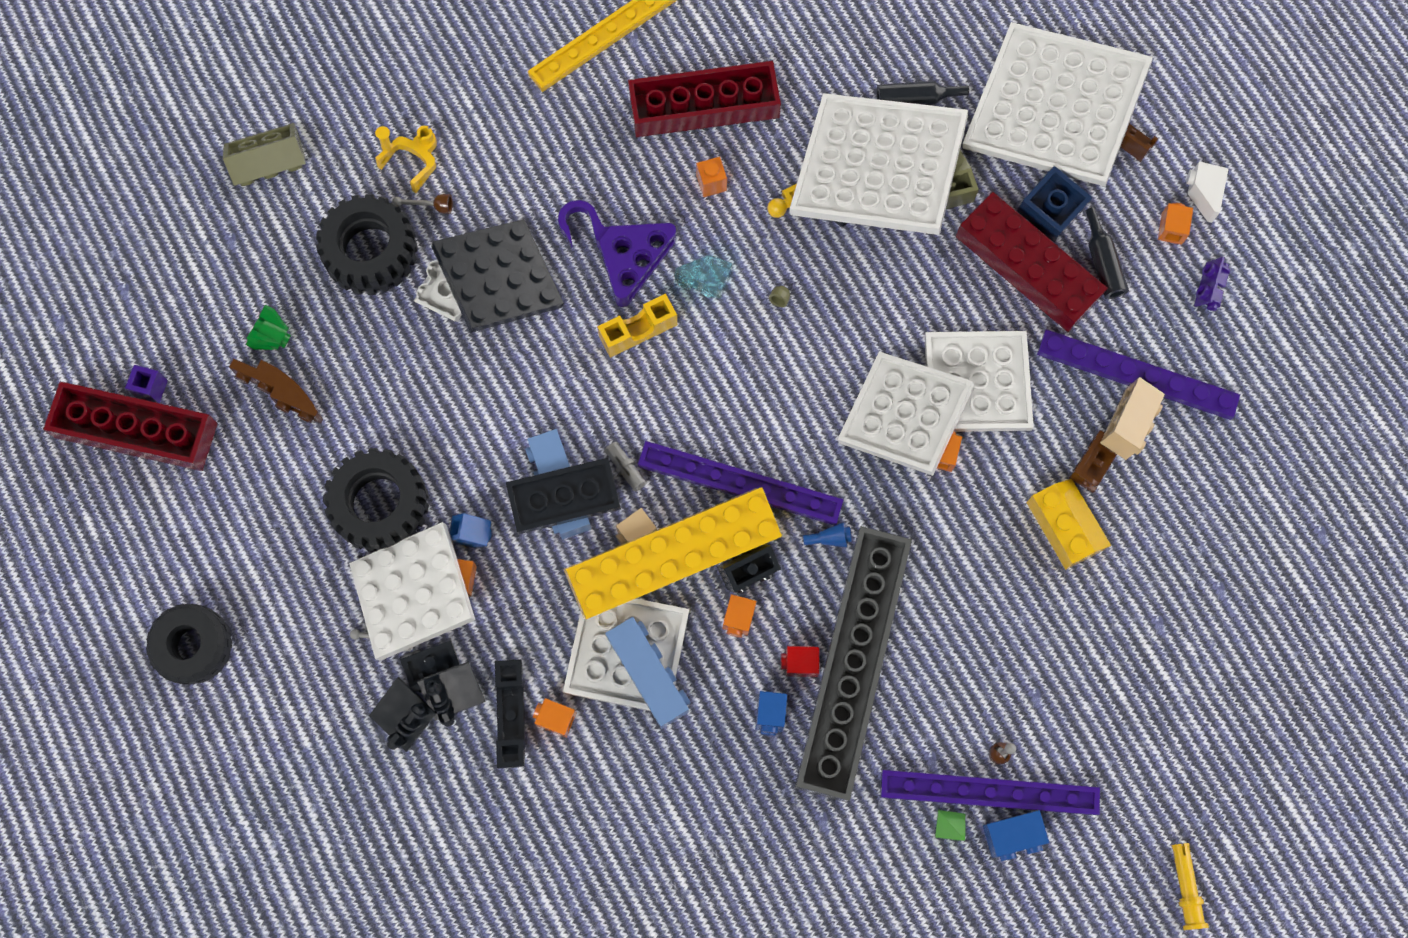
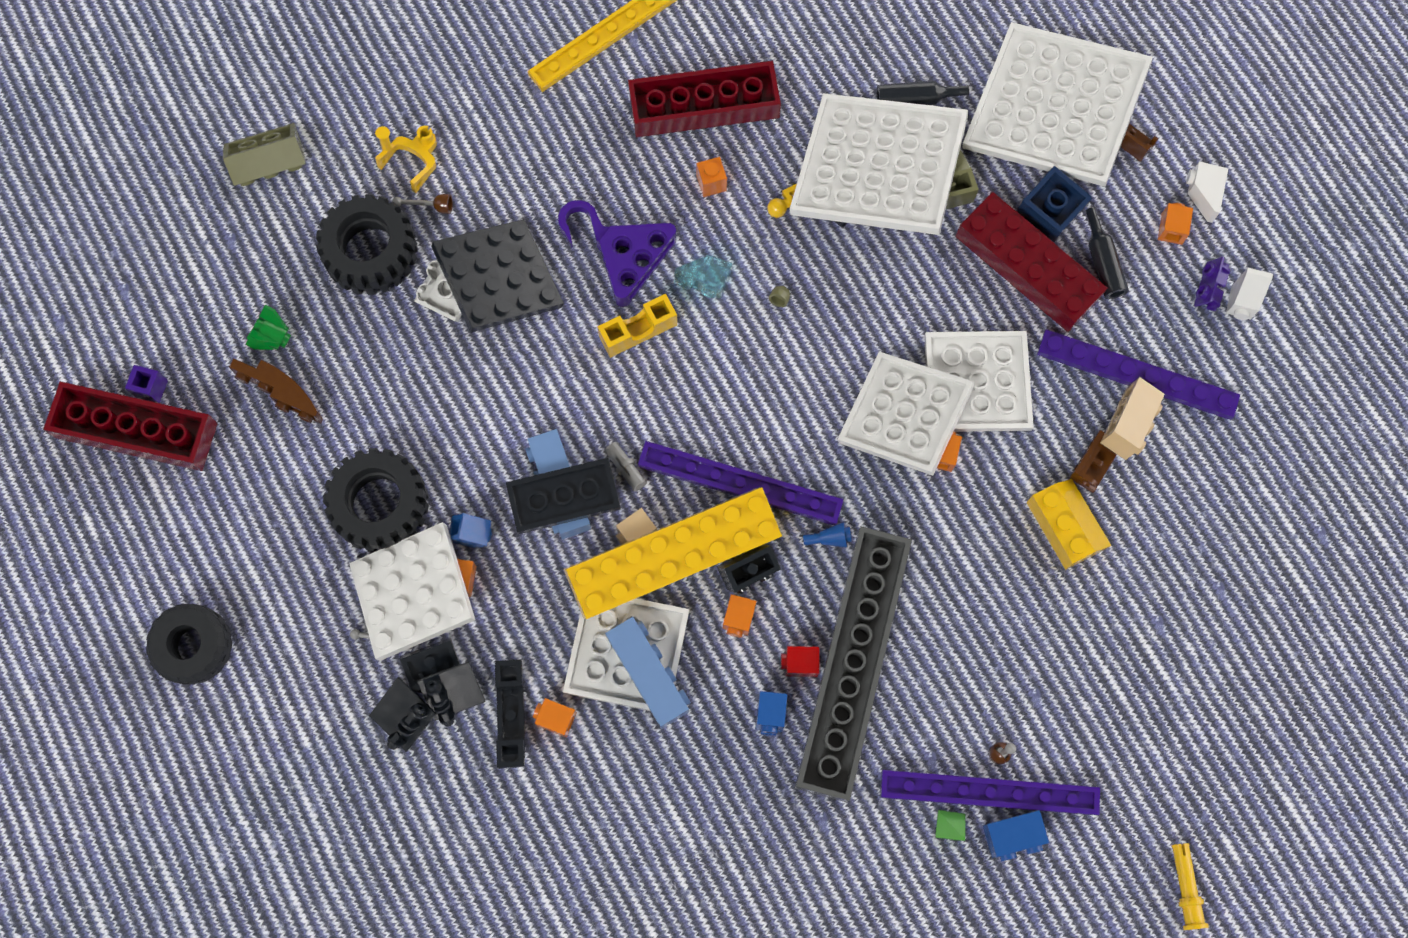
none -> white slope [1226,268,1273,320]

